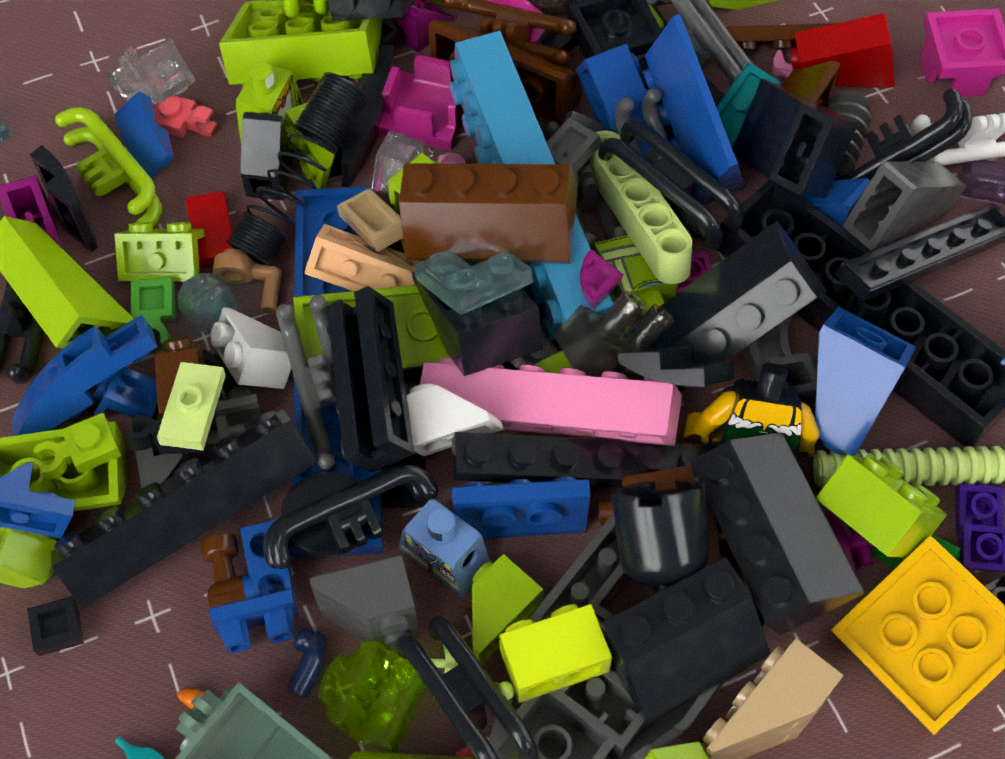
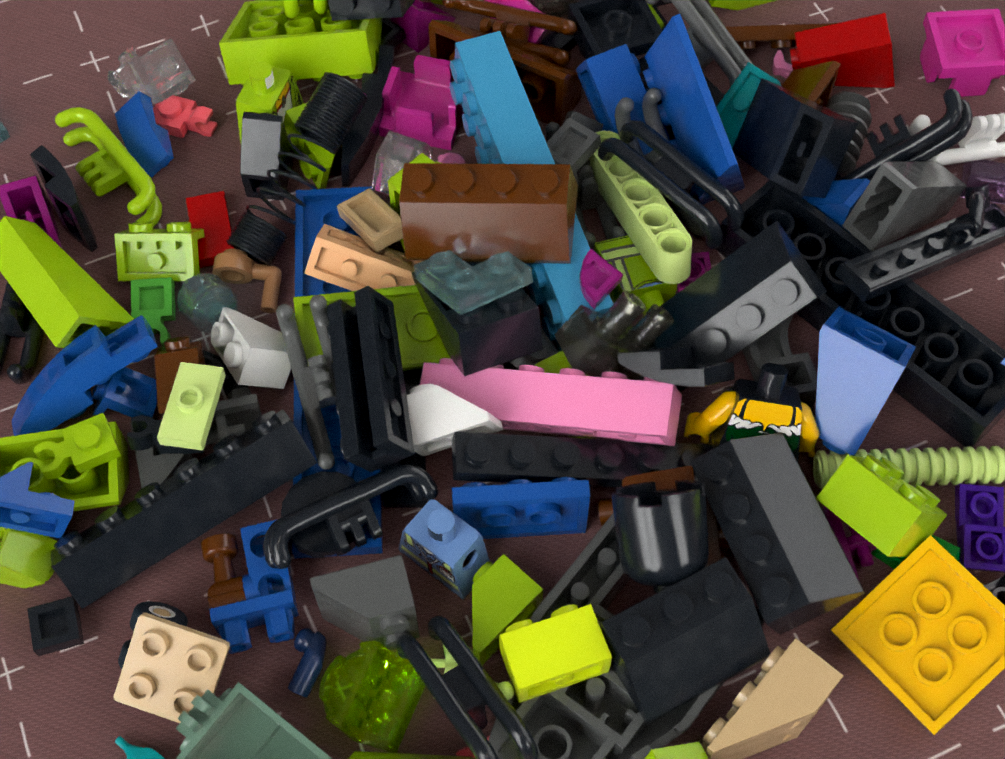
none -> tan plate [114,601,230,723]
none -> black piece [947,183,990,237]

